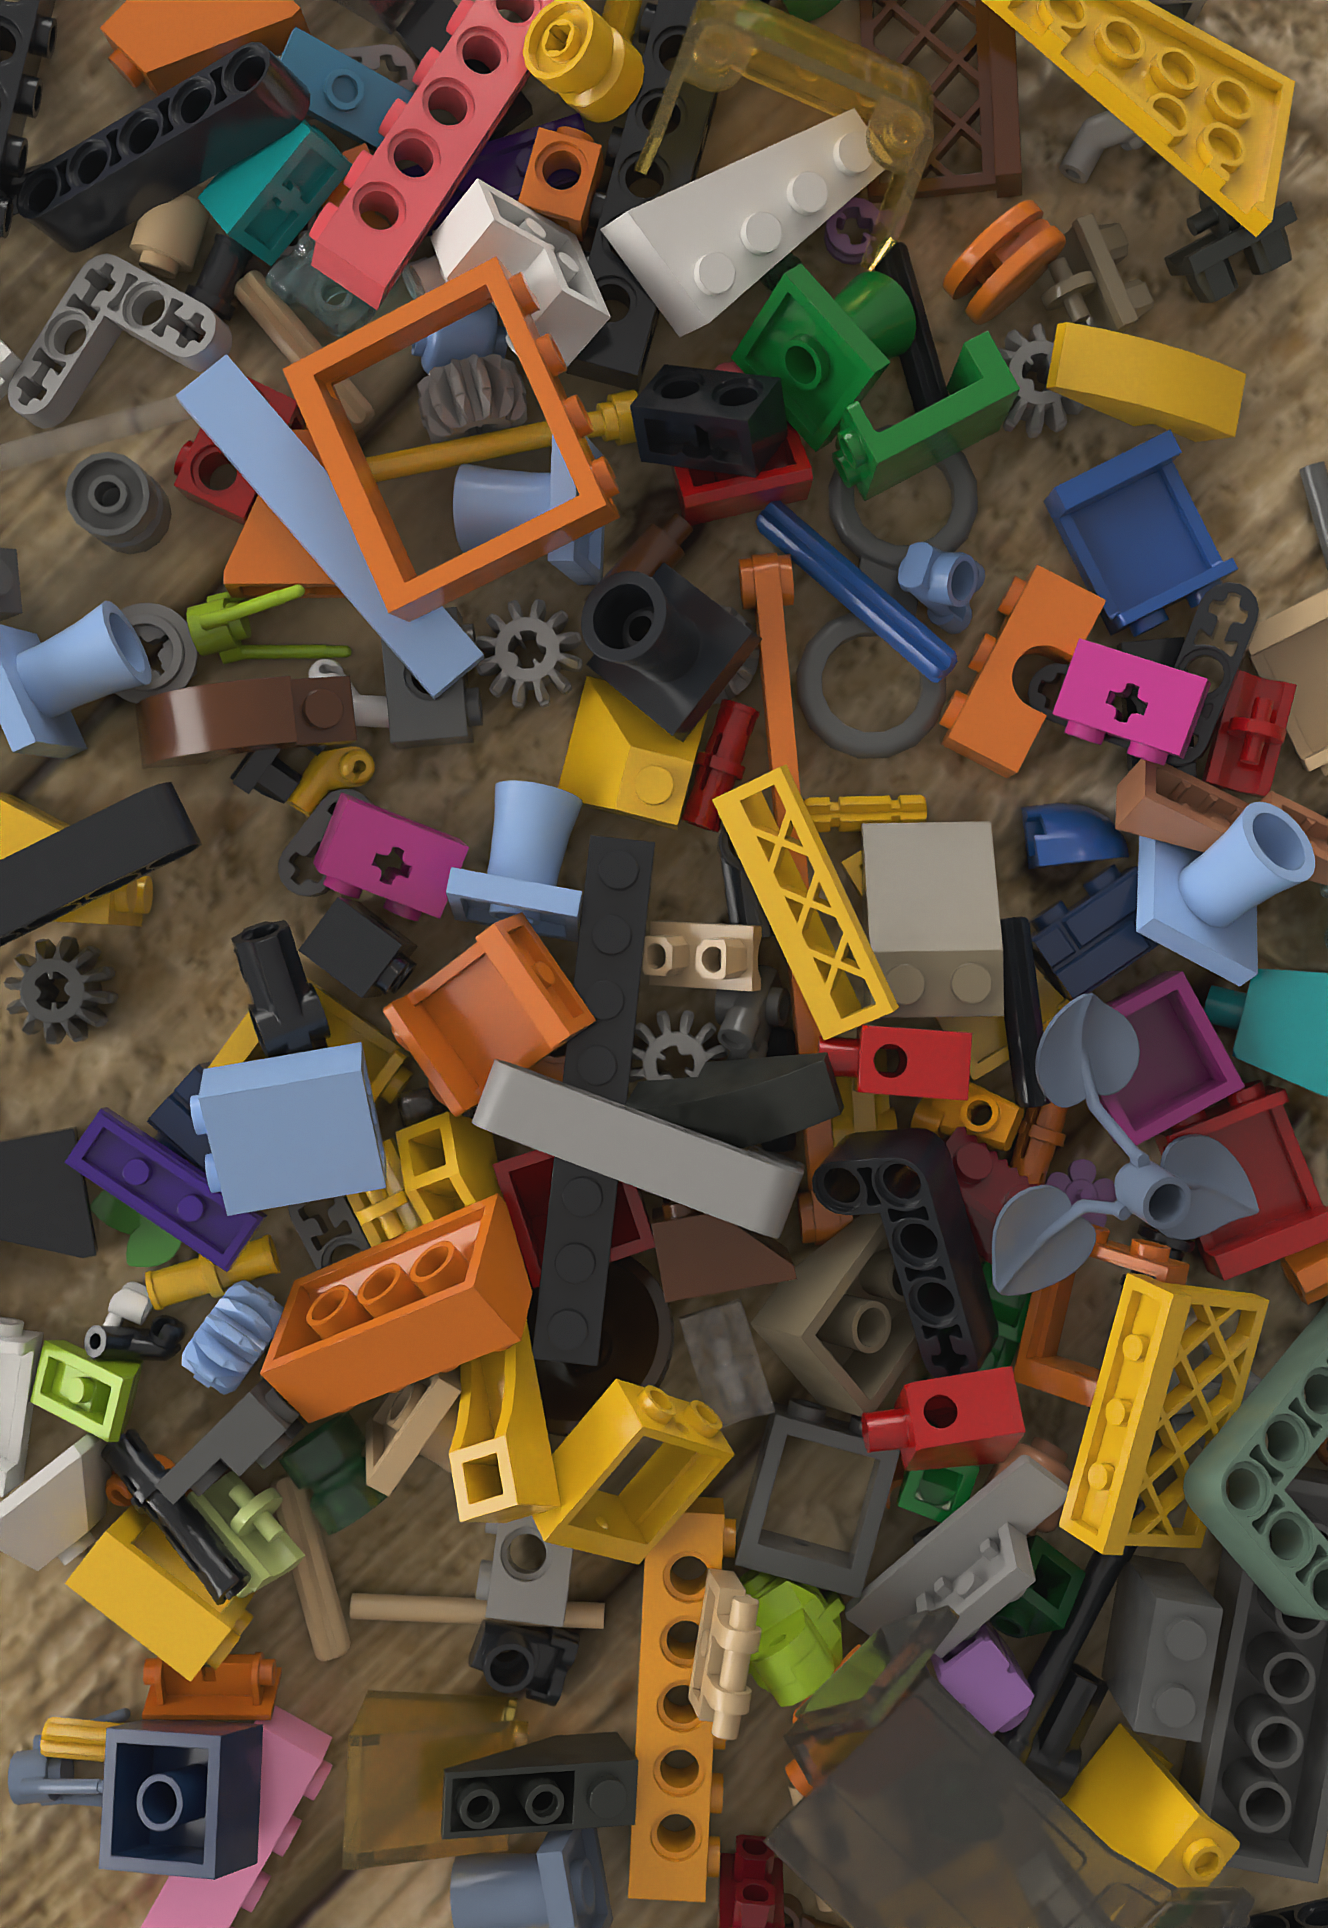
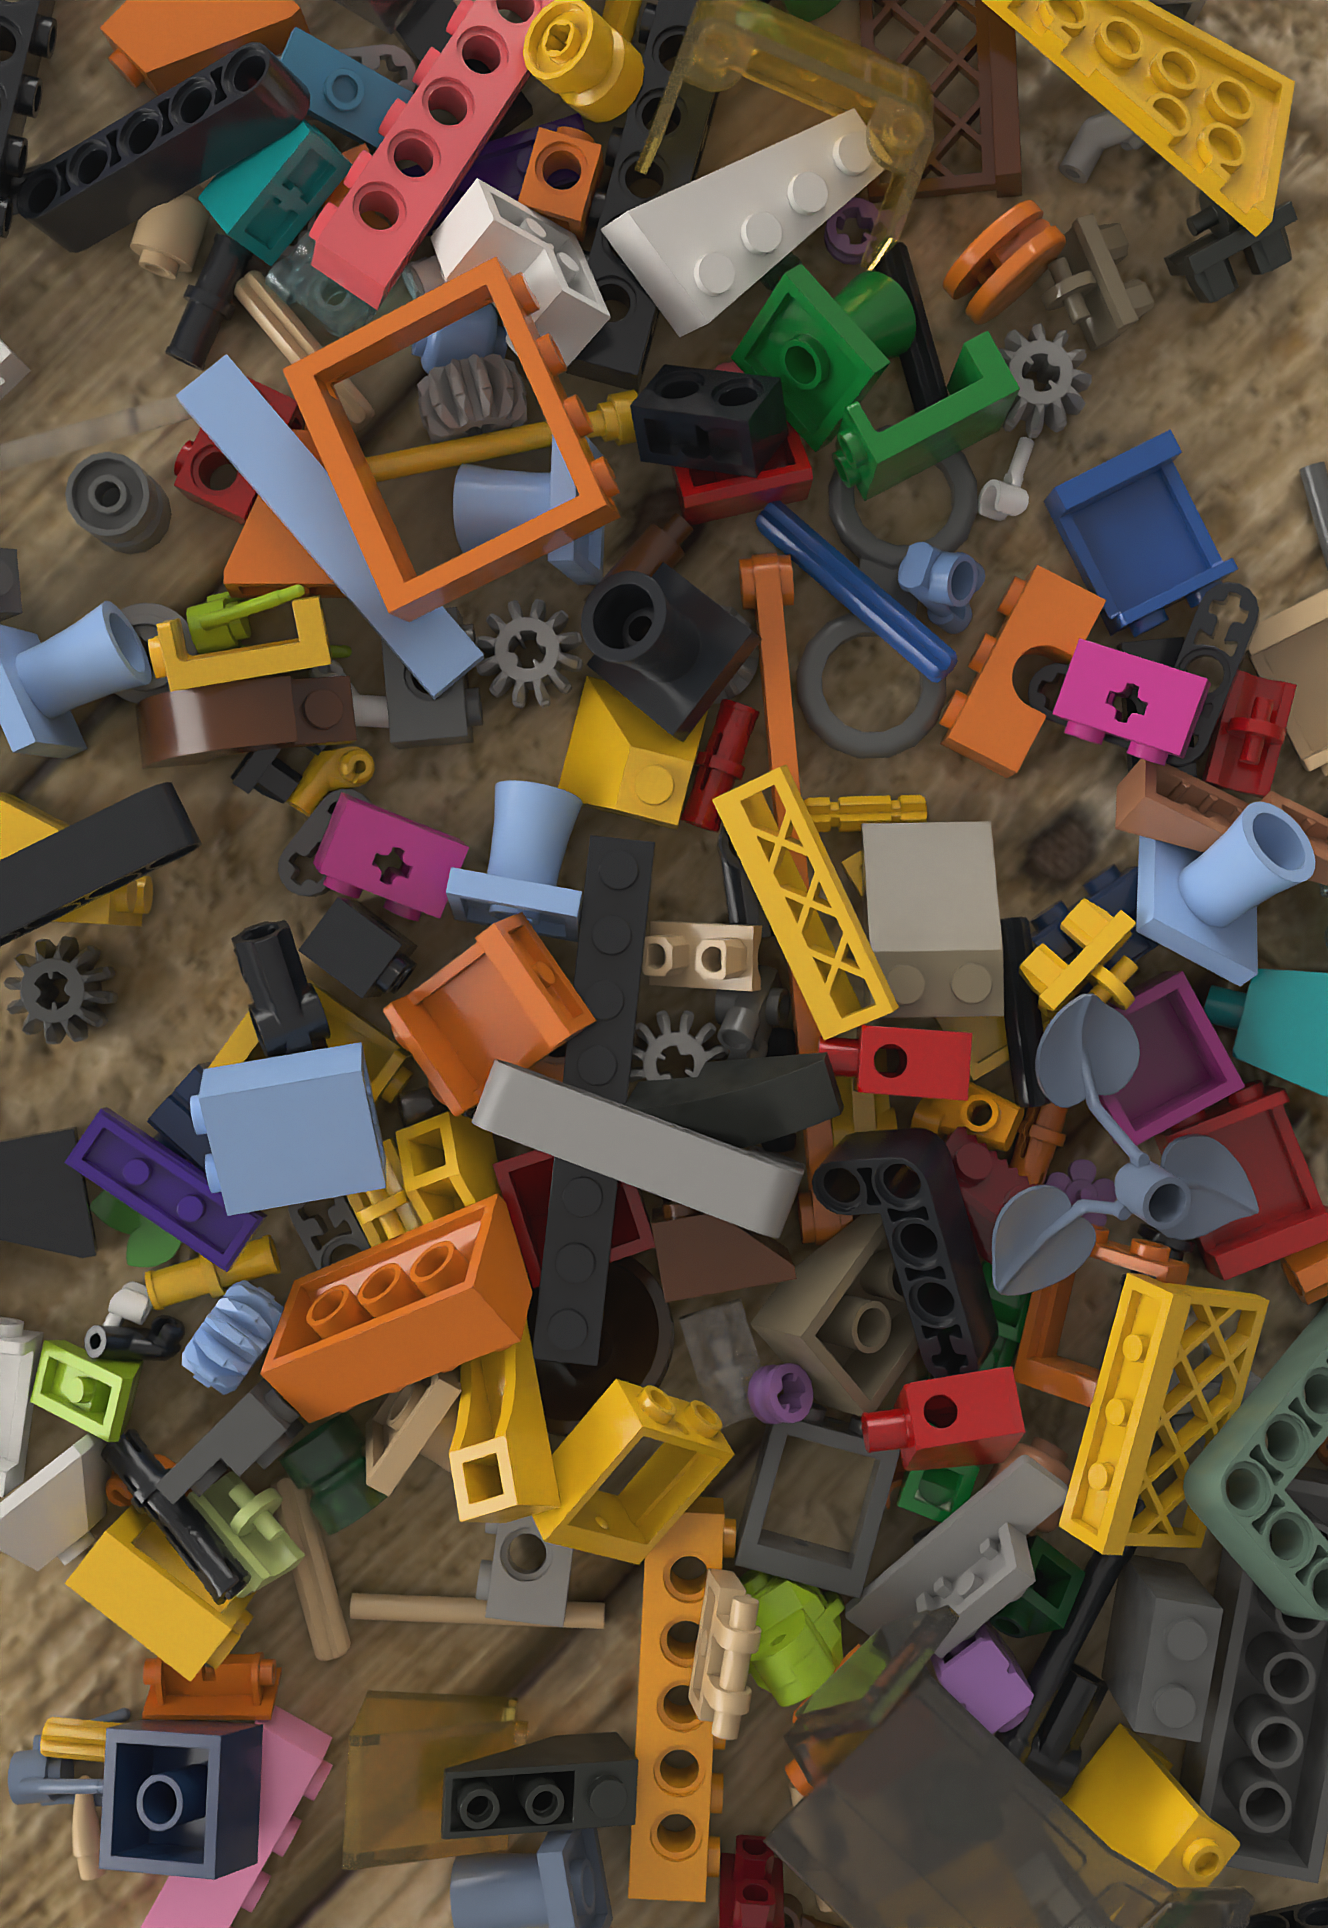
light grey beam [8,253,232,429] -> none
black plate [468,1620,580,1707] -> none
blue brick [1021,803,1129,869] -> none
yellow slope [1046,322,1246,442] -> none
none -> tan helmet [72,1775,106,1881]
none -> yellow panel [148,595,333,692]
none -> medium lavender bush [748,1363,813,1425]
none -> white hand [978,437,1034,521]
none -> yellow hips [1019,898,1139,1020]

